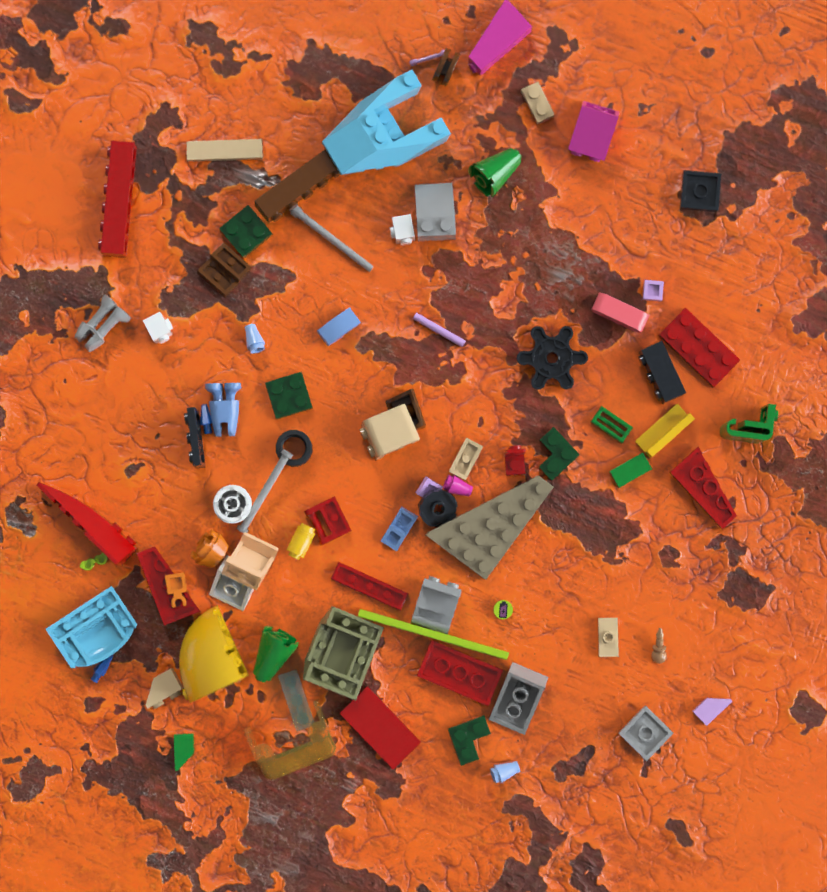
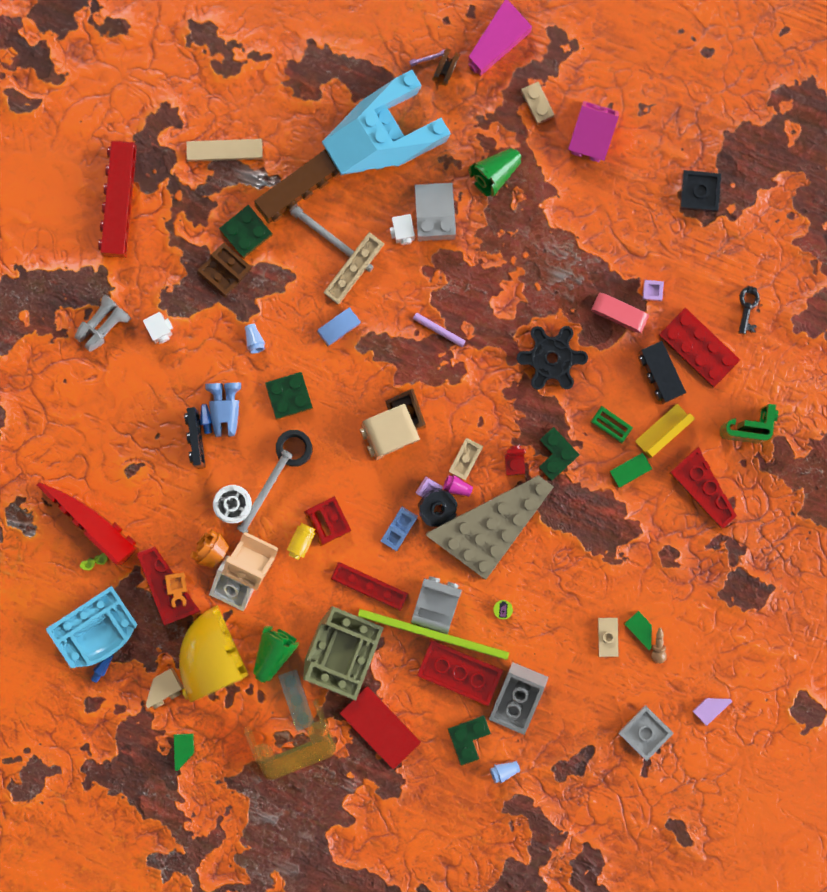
none -> tan tile [323,232,384,304]
none -> green tile [624,611,652,650]
none -> black piece [738,285,760,335]

